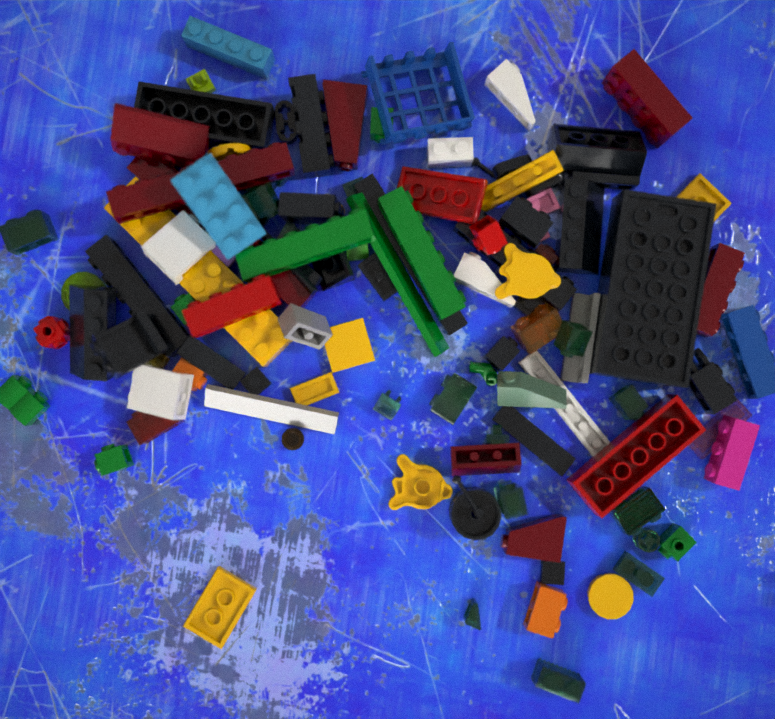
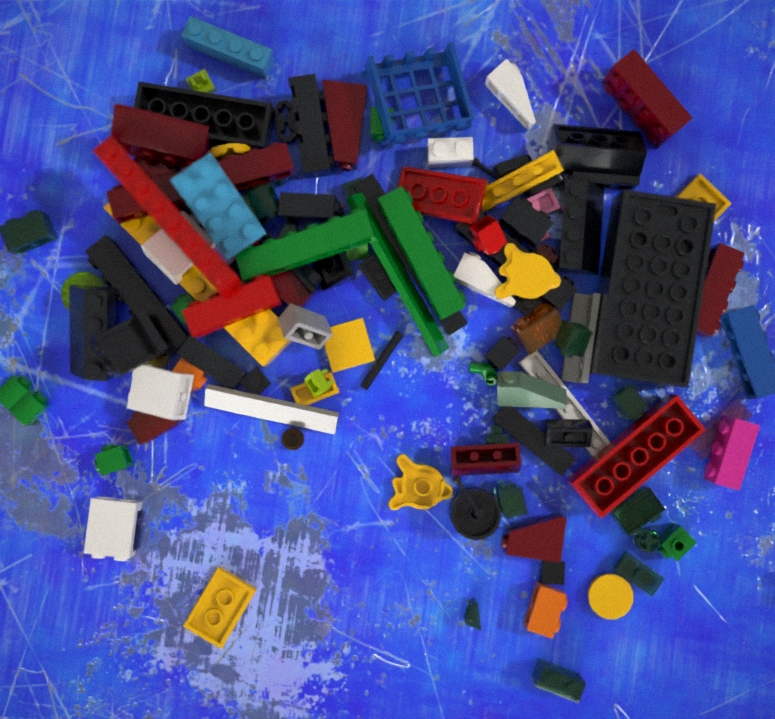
red brick [33,316,70,349] -> none
tile [373,390,401,421] -> none
clear green brick [429,372,477,425] -> none
black hinge [689,348,737,414] -> none
none -> white panel [84,496,143,561]
none -> red brick [92,136,241,298]
none -> lime tile [304,369,334,398]
none -> black bar [360,331,404,390]
none -> black slope [545,419,593,447]

